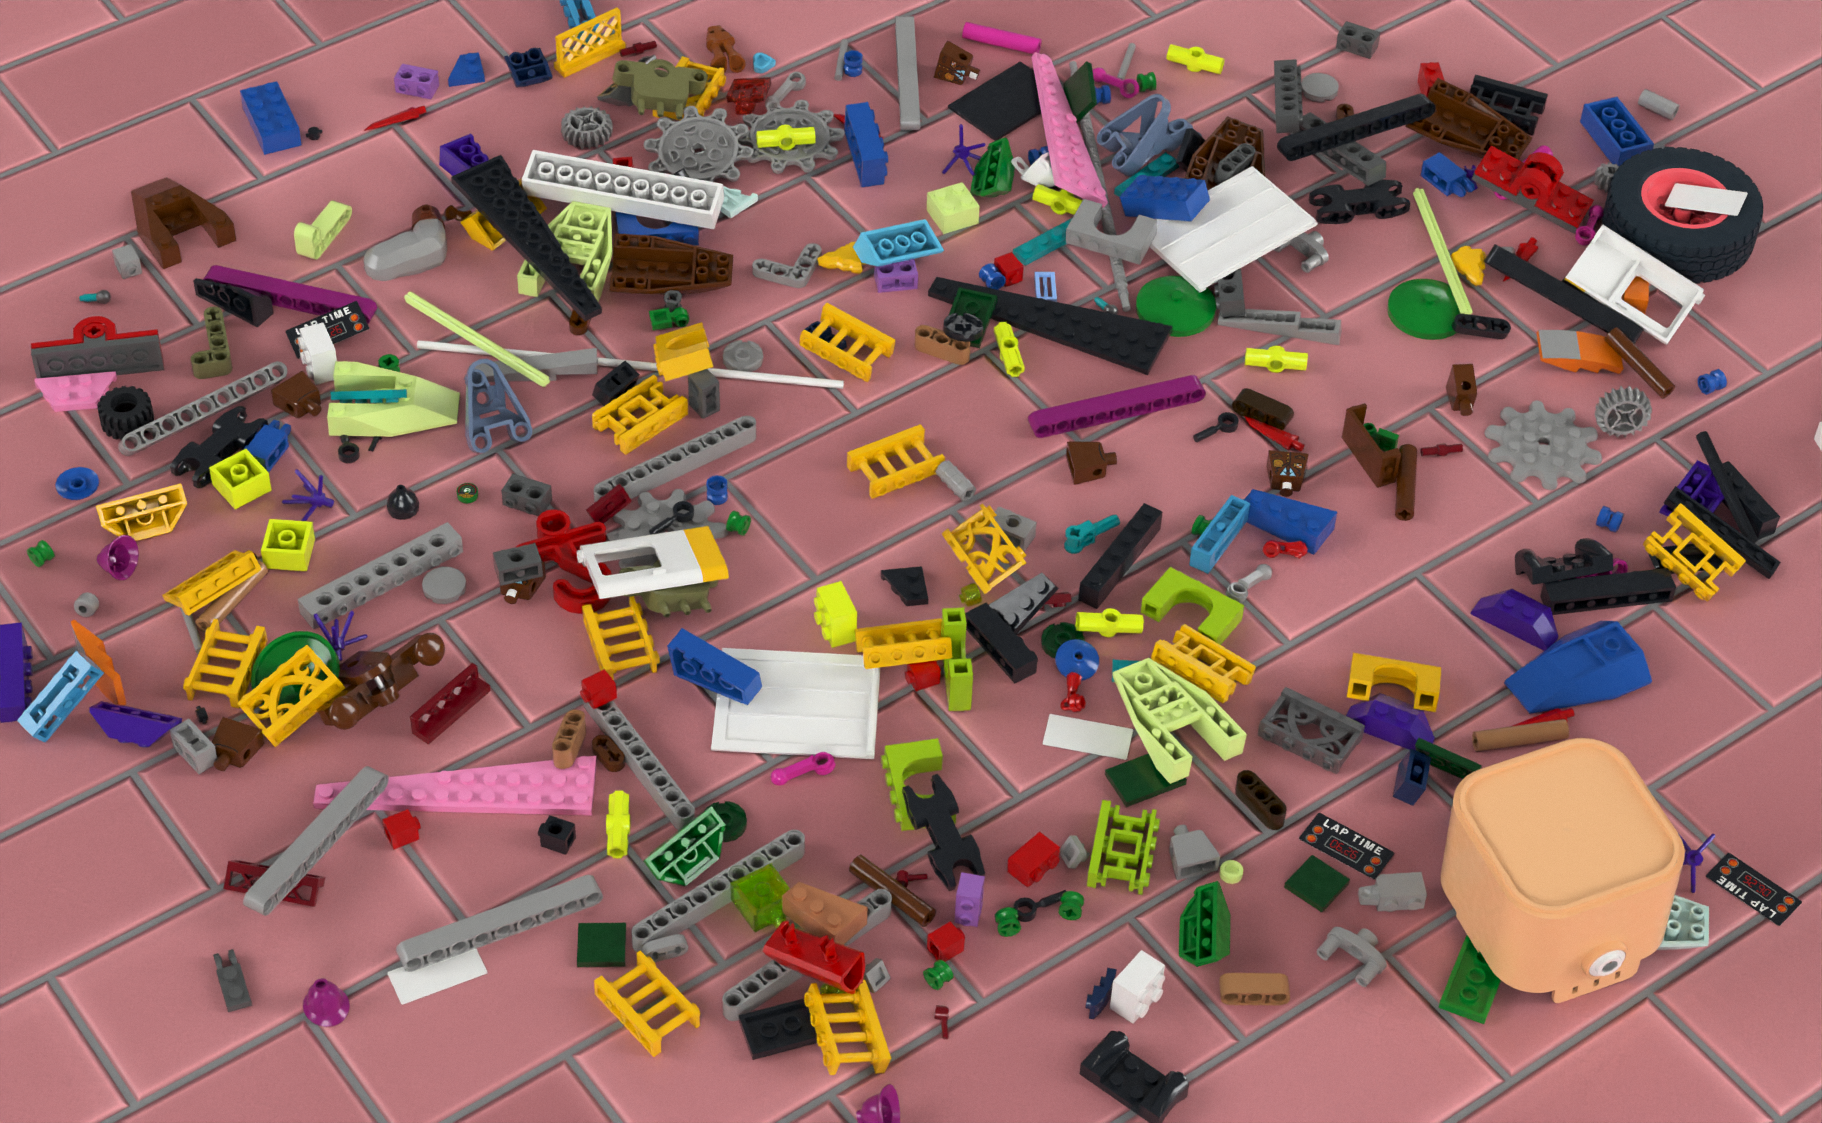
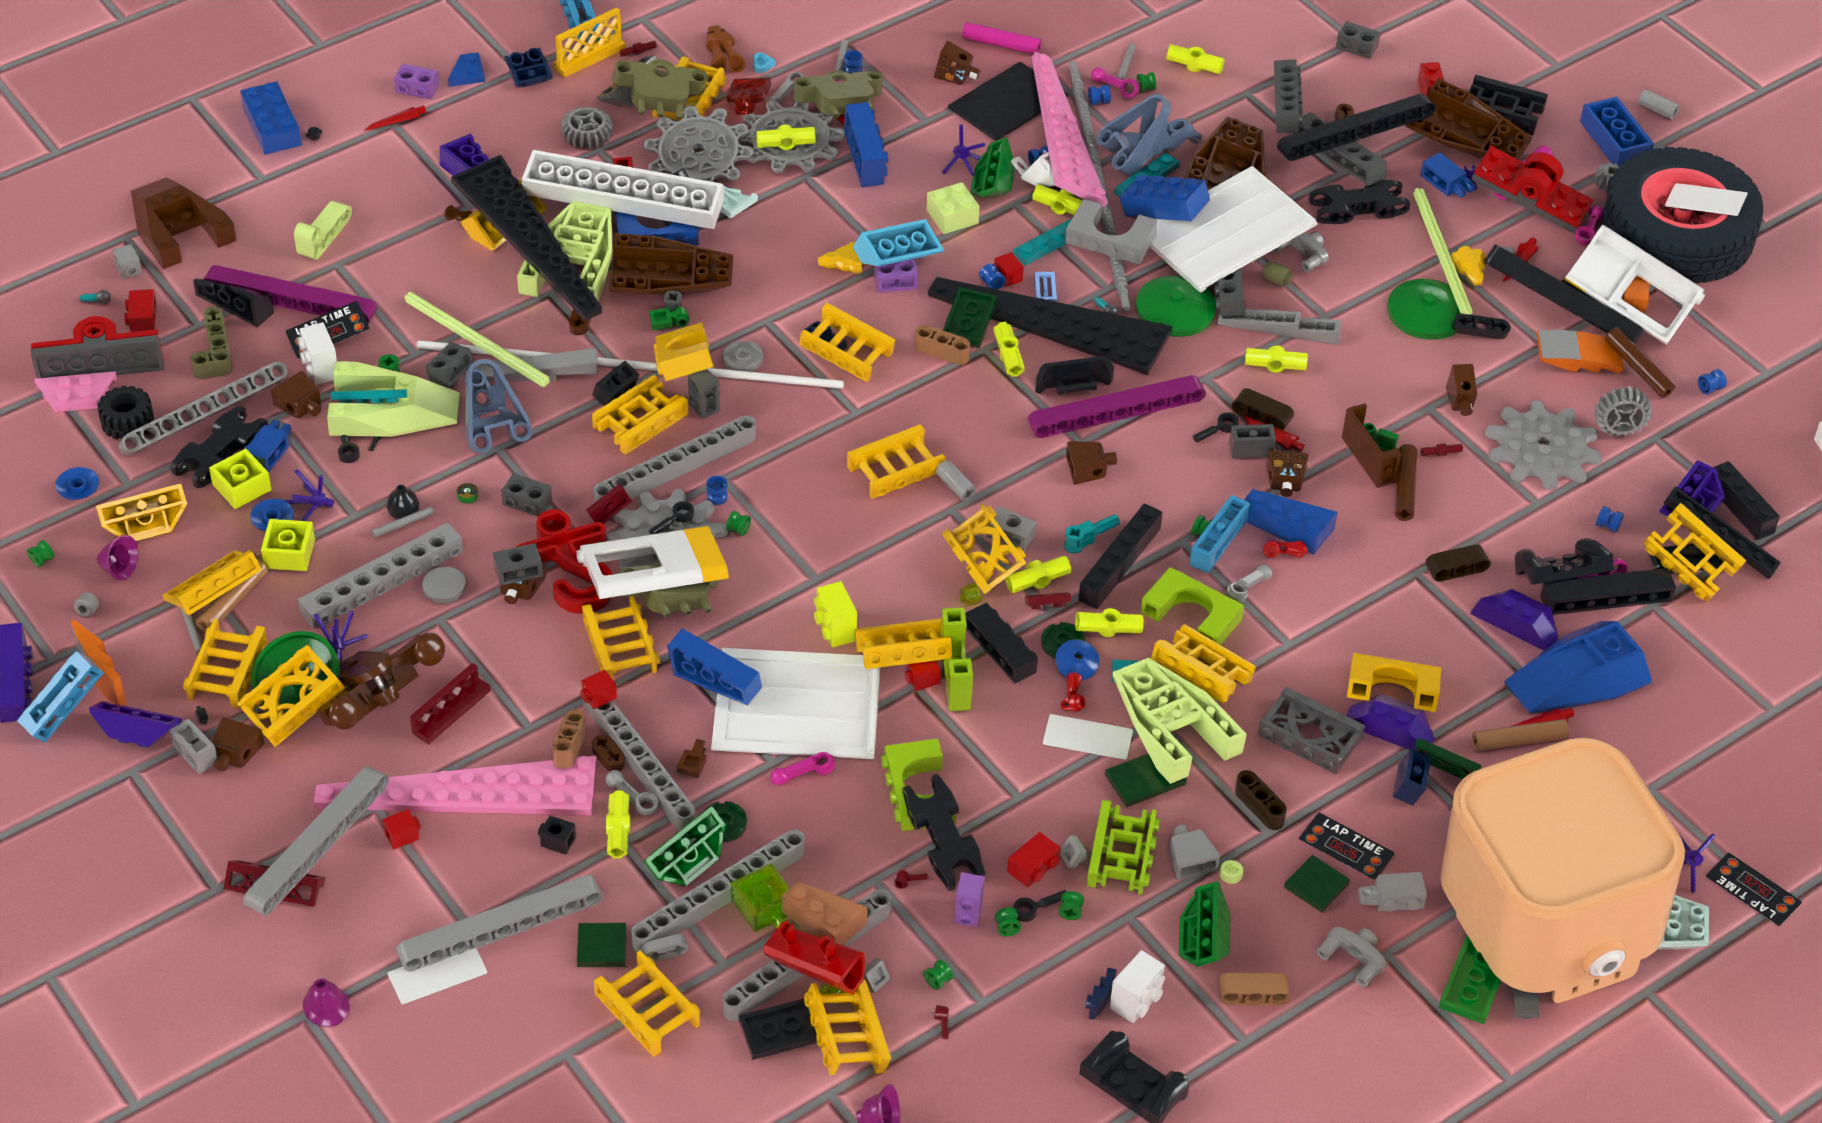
dark grey hinge [213,949,252,1012] -> none
light grey piece [364,204,447,281] -> none
light grey beam [752,243,822,288] -> none
reddish brown piece [849,855,936,927] -> none
black wing [881,566,928,606] -> none
light grey beam [895,16,920,130] -> none
red brick [927,921,965,962] -> none
black tile [943,313,983,342] -> none
wing [989,573,1059,635] -> none
dark green tile [1063,61,1097,123] -> none
black wing [1176,128,1206,172] -> none
dark grey beam [1213,143,1255,185] -> none
light grey tile [1301,73,1339,102] -> none
black axle [1696,431,1758,543] -> none
none -> red brick [124,289,157,332]
none -> blue dish [250,499,294,532]
none -> light grey bar [372,506,434,538]
none -> dark grey brick [425,342,473,388]
none -> light grey piece [605,770,659,815]
none -> reddish brown plate [677,739,707,778]
none -> olive piece [793,70,883,118]
none -> neon yellow piece [1005,556,1071,593]
none -> black piece [1035,356,1114,395]
none -> dark grey brick [1229,424,1276,458]
none -> olive brick [1262,262,1293,287]
none -> dark brown beam [1425,544,1491,582]
none -> dark grey slope [1513,988,1539,1019]

